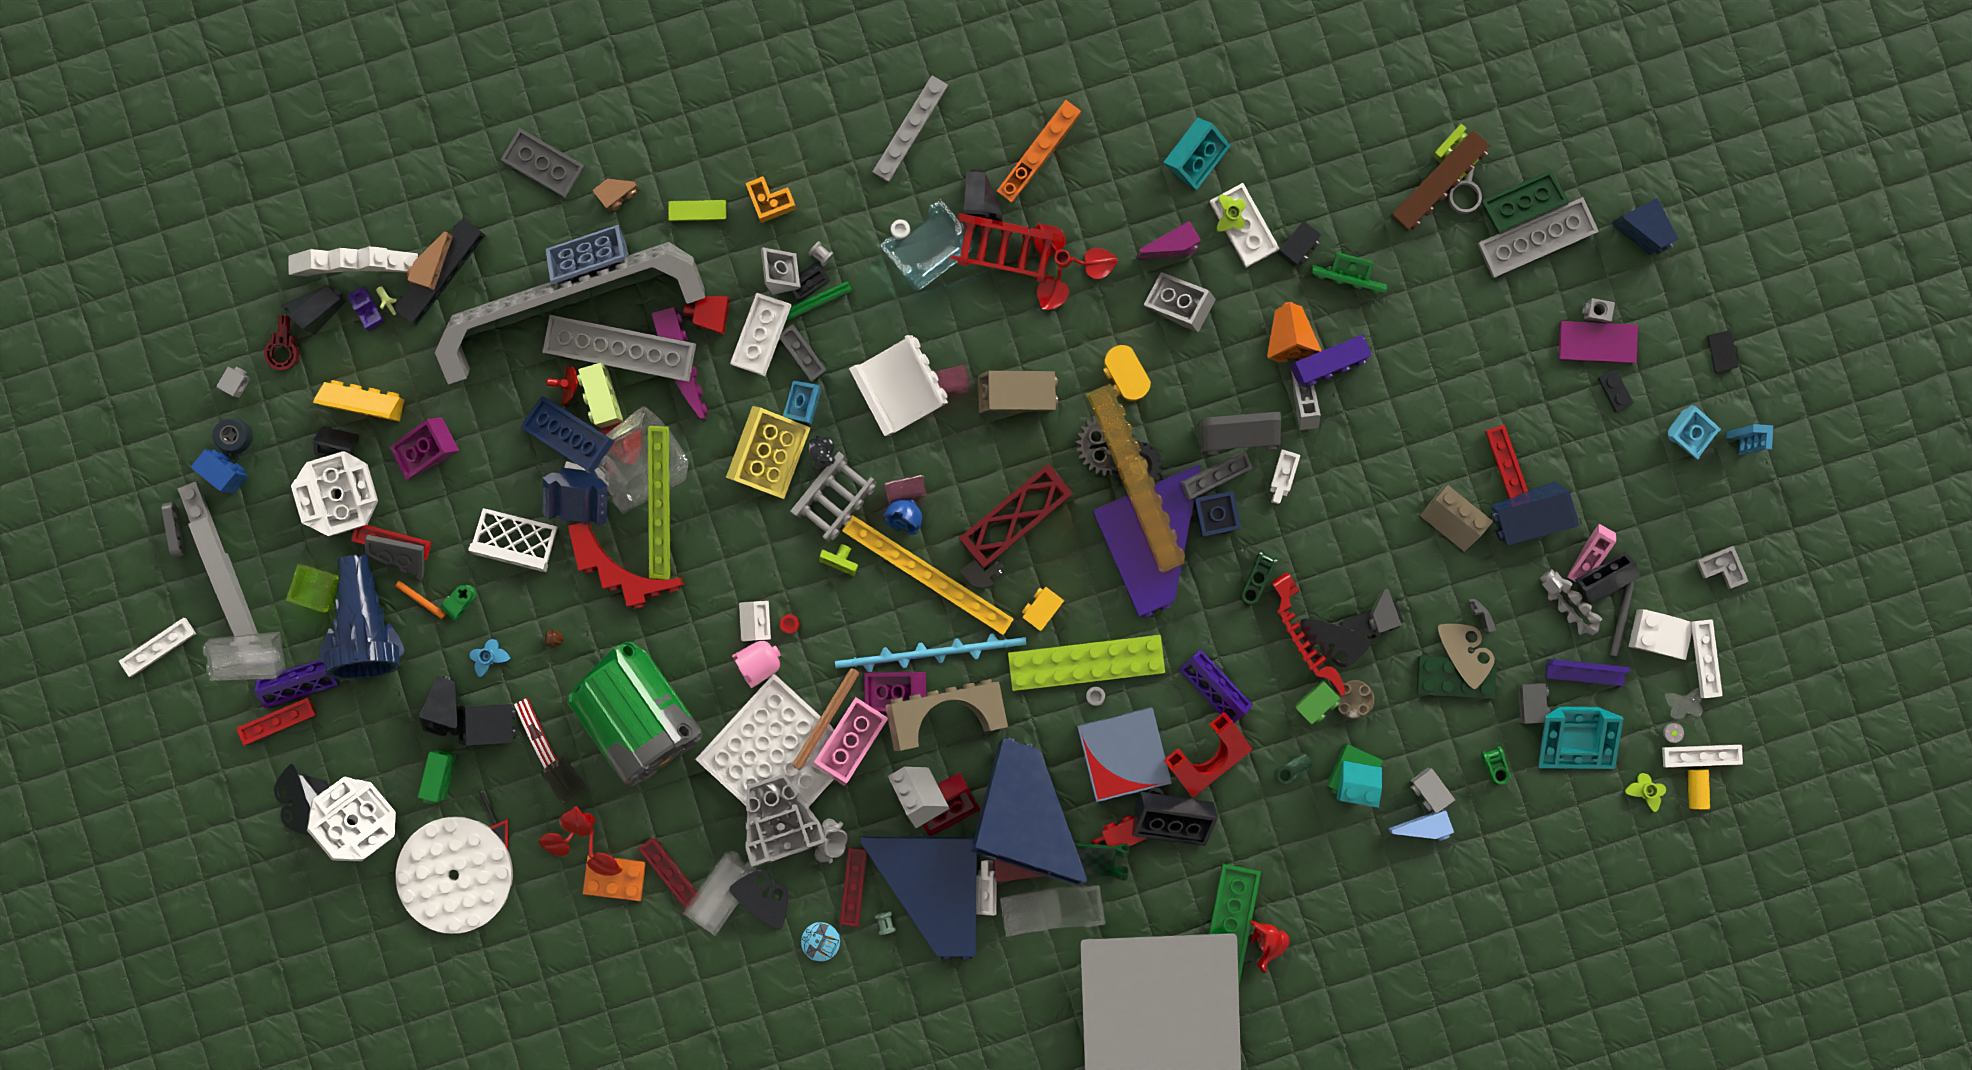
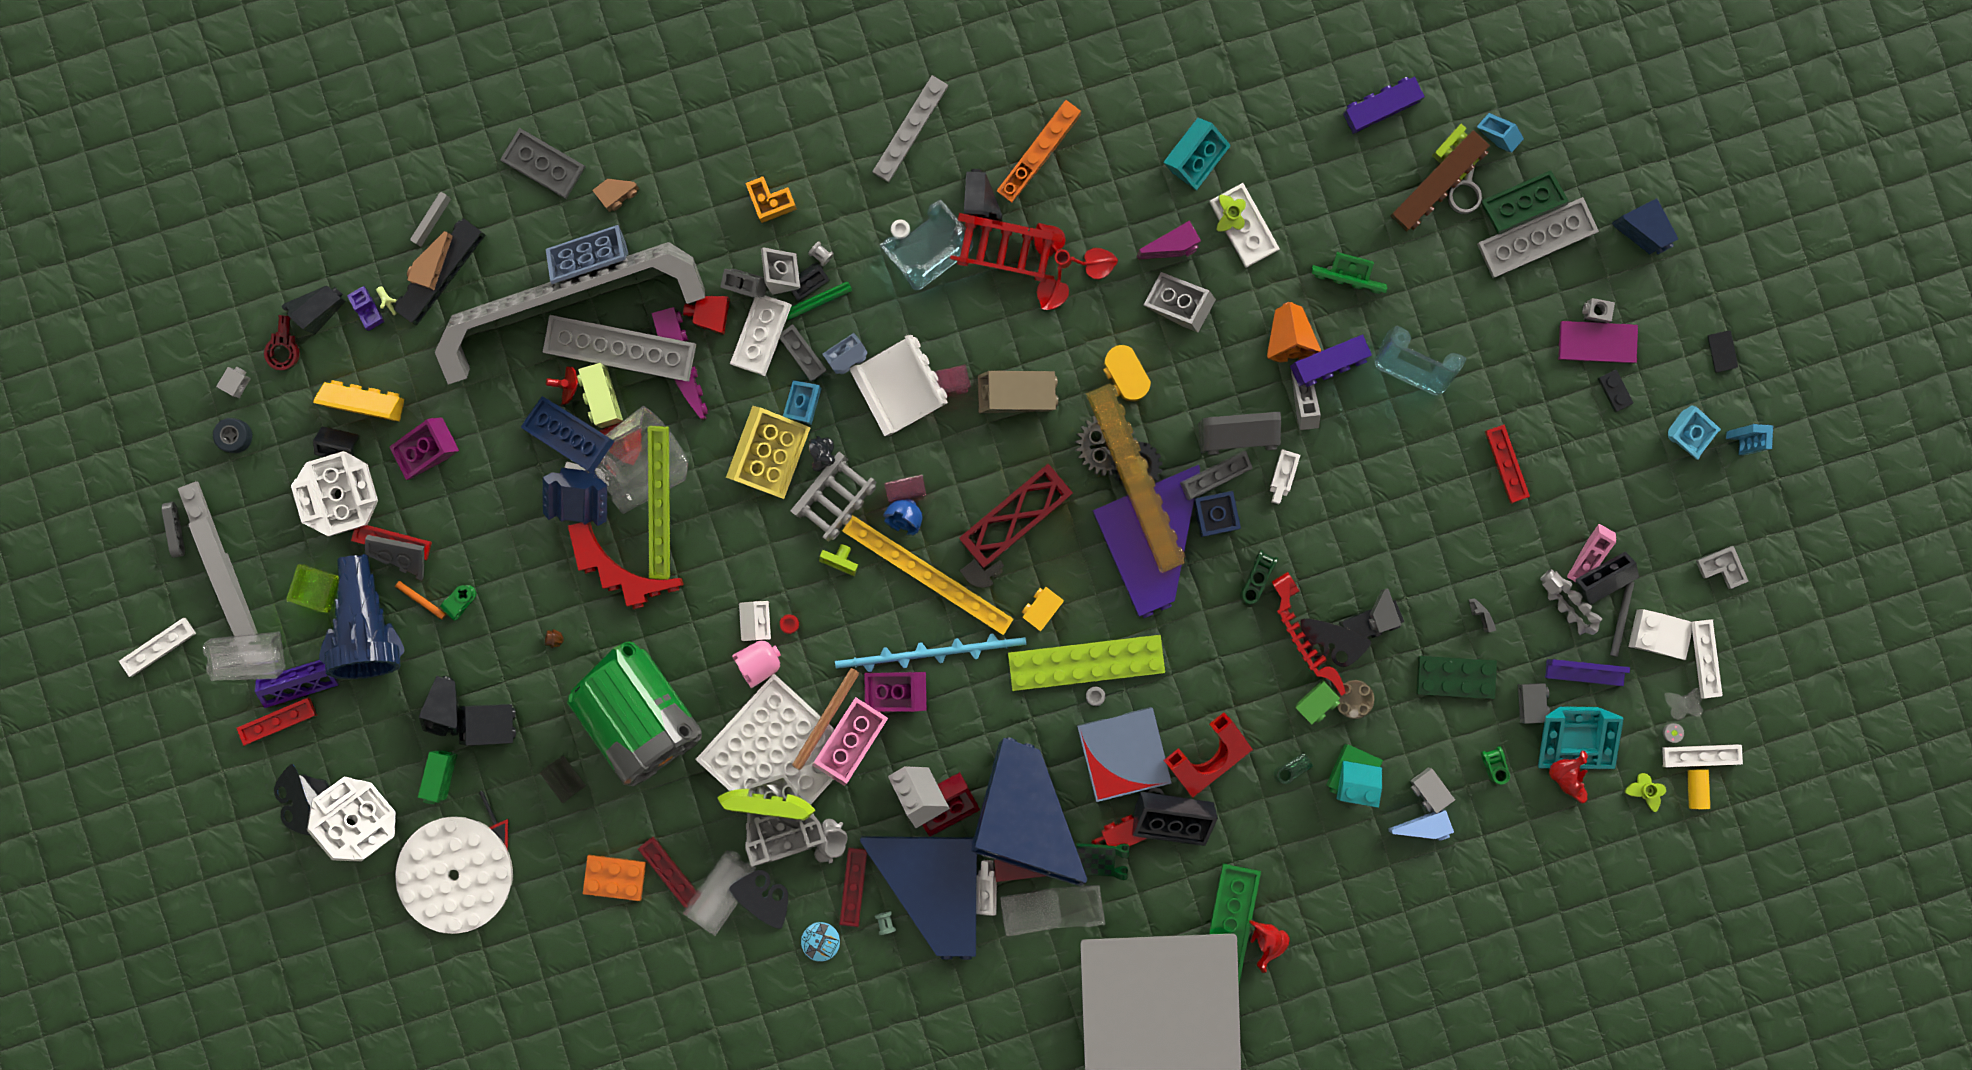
blue brick [190,449,248,494] -> none
white arch [289,246,418,277] -> none
white fence [469,508,558,573] -> none
dark azure animal [470,639,511,678] -> none
sticker [514,698,560,772] -> none
red plant [538,806,623,876] -> none
lime tile [669,200,727,221] -> none
dark tan arch [885,679,1008,751] -> none
dark purple fence [1179,649,1252,723] -> none
black brick [1277,221,1321,267] -> none
dark tan slope [1419,485,1493,552] -> none
dark tan piece [1438,624,1494,689] -> none
dark blue slope [1491,481,1579,545] -> none
none -> light grey tile [411,192,451,247]
none -> lime brick [717,789,816,821]
none -> dark grey brick [720,269,767,297]
none -> sand blue slope [822,333,868,374]
none -> dark purple brick [1343,77,1425,134]
none -> clear light blue windscreen [1375,326,1467,395]
none -> dark azure slope [1477,113,1524,153]
none -> red piece [1549,751,1588,803]

